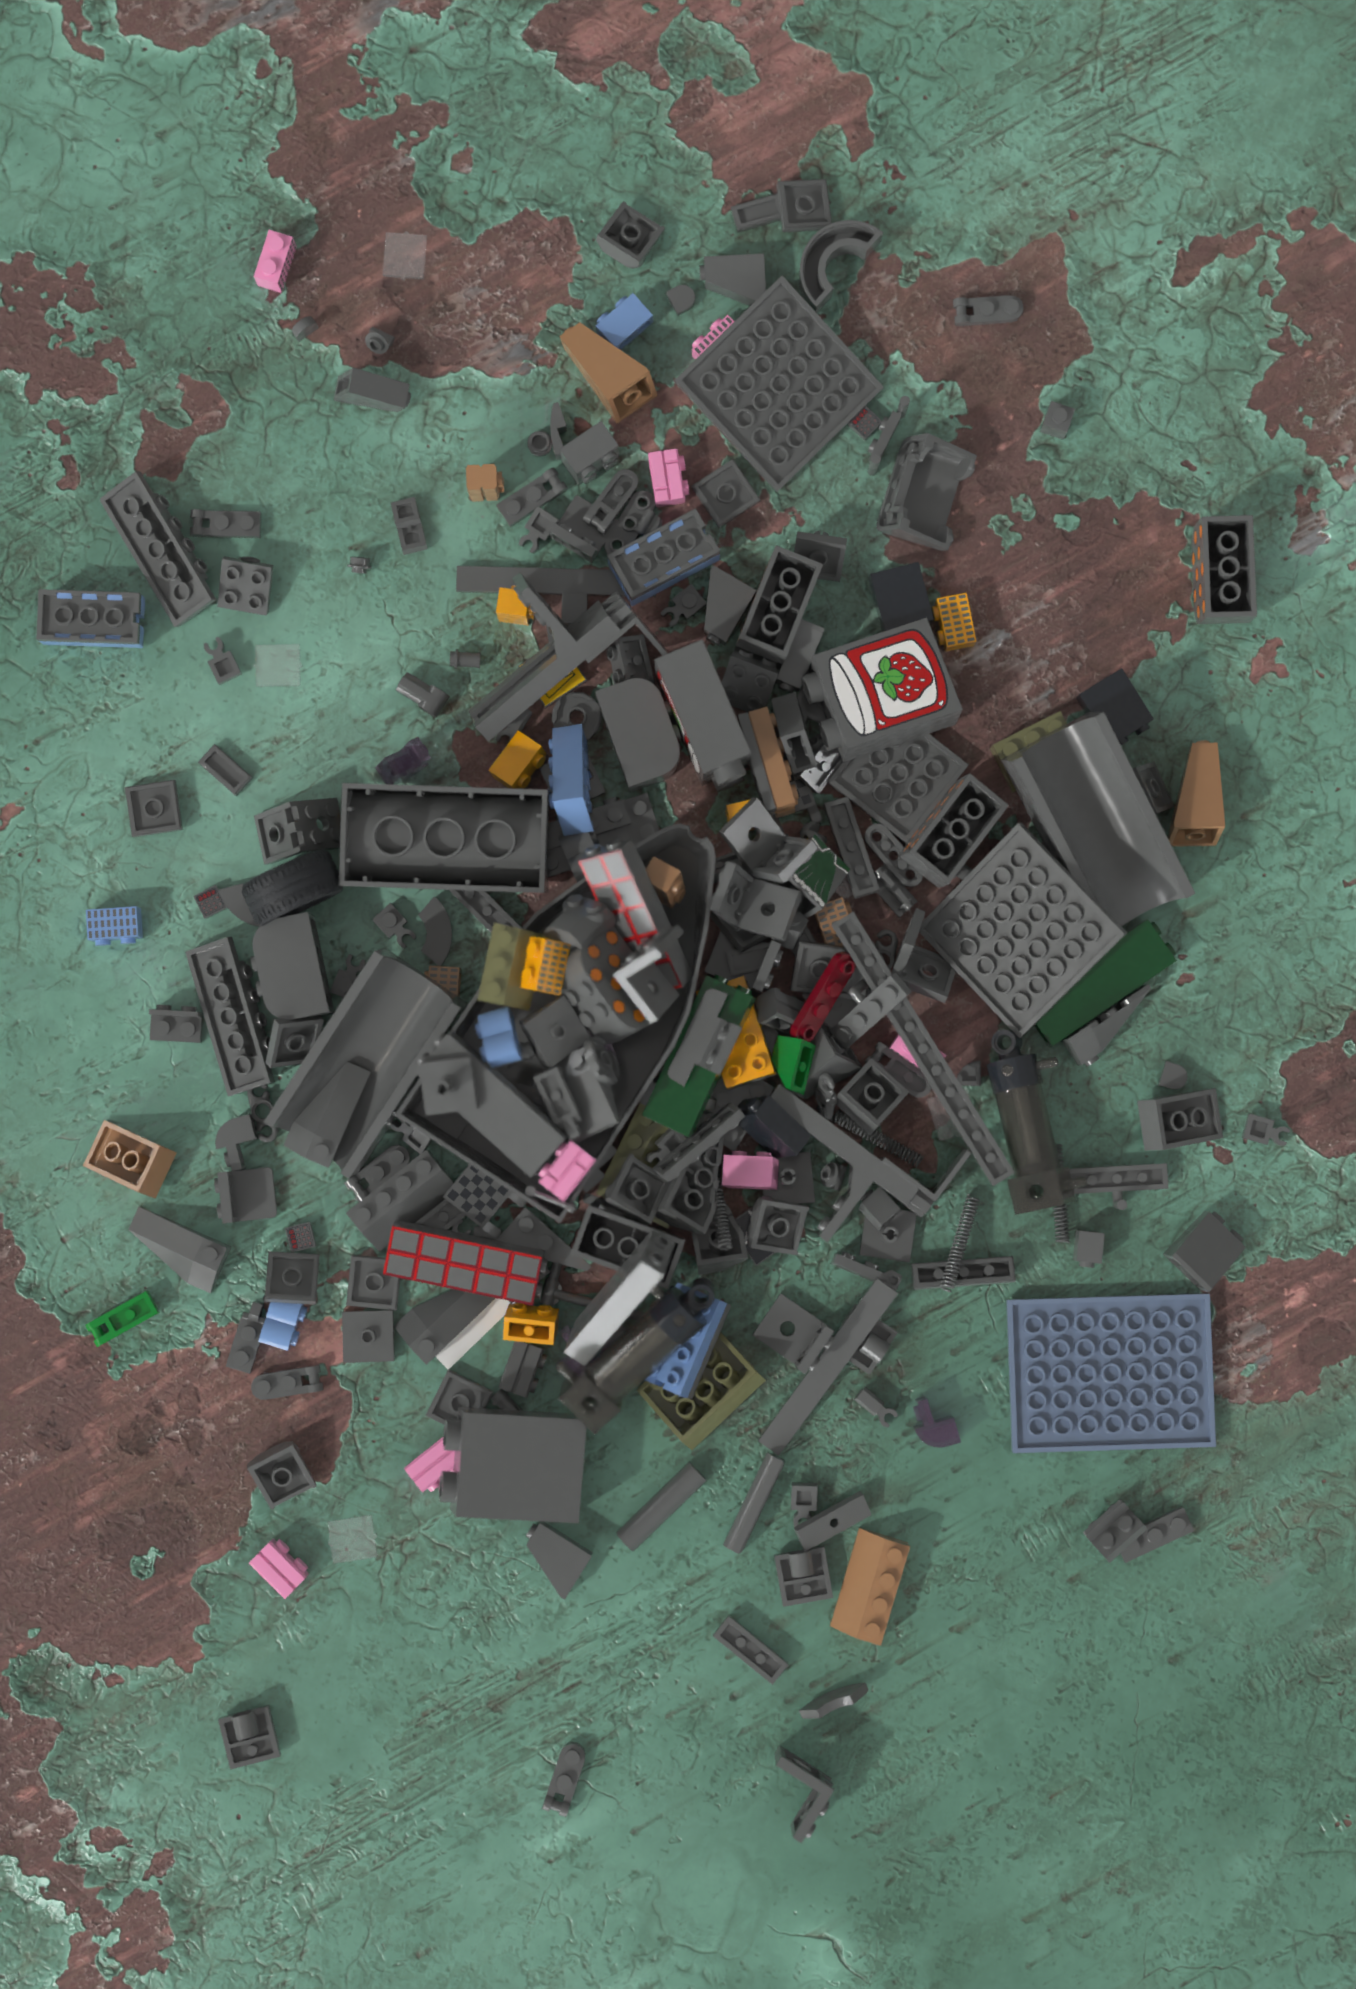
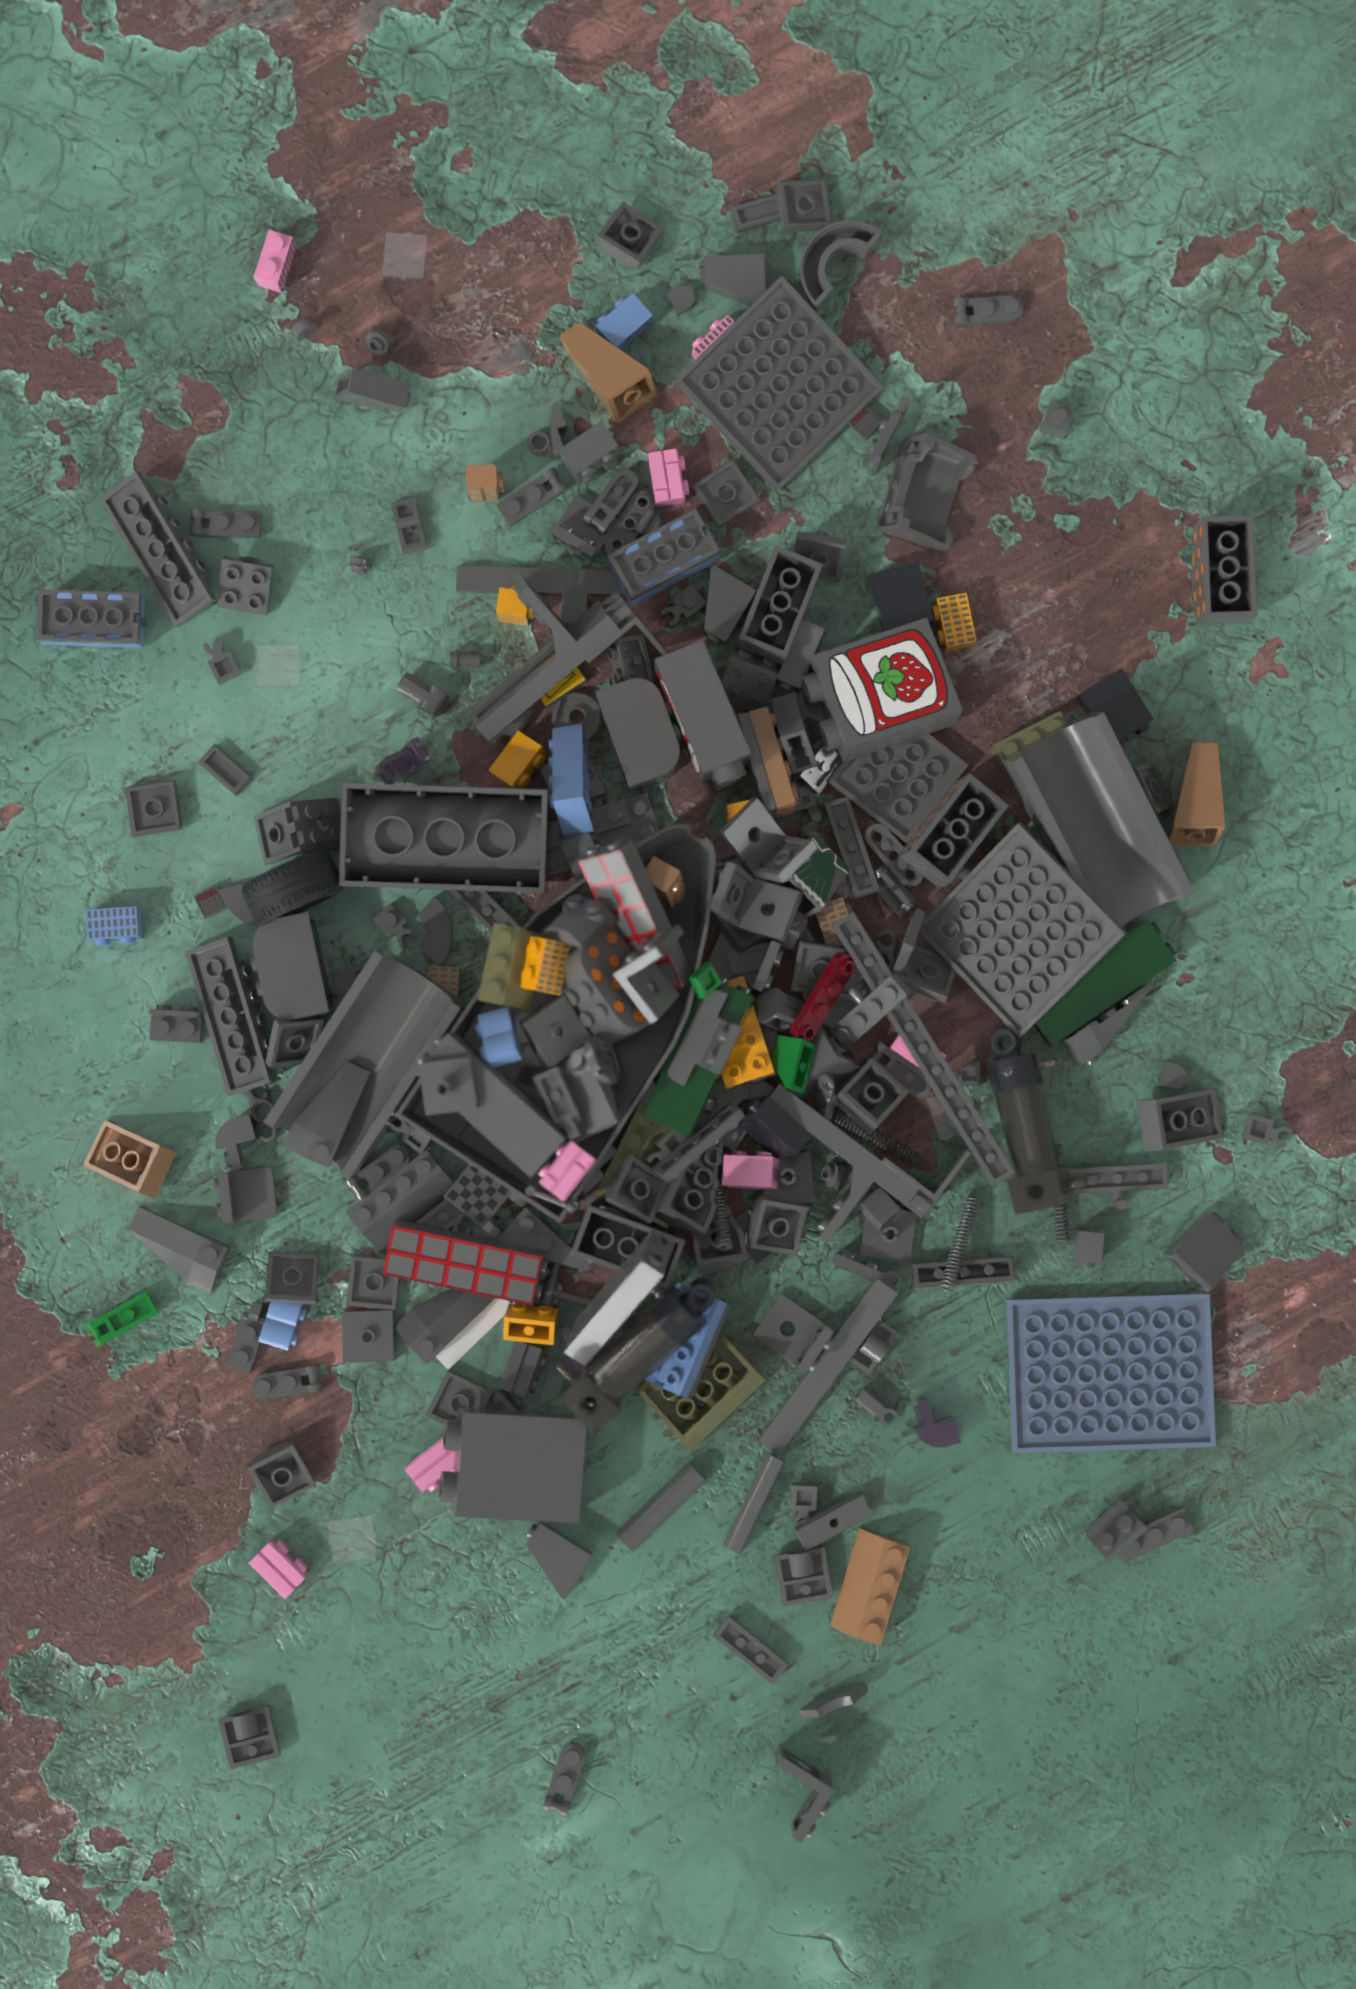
tile [285,1222,317,1253] -> none
dark grey plate [519,506,560,554] -> none
none -> green tile [689,962,722,999]

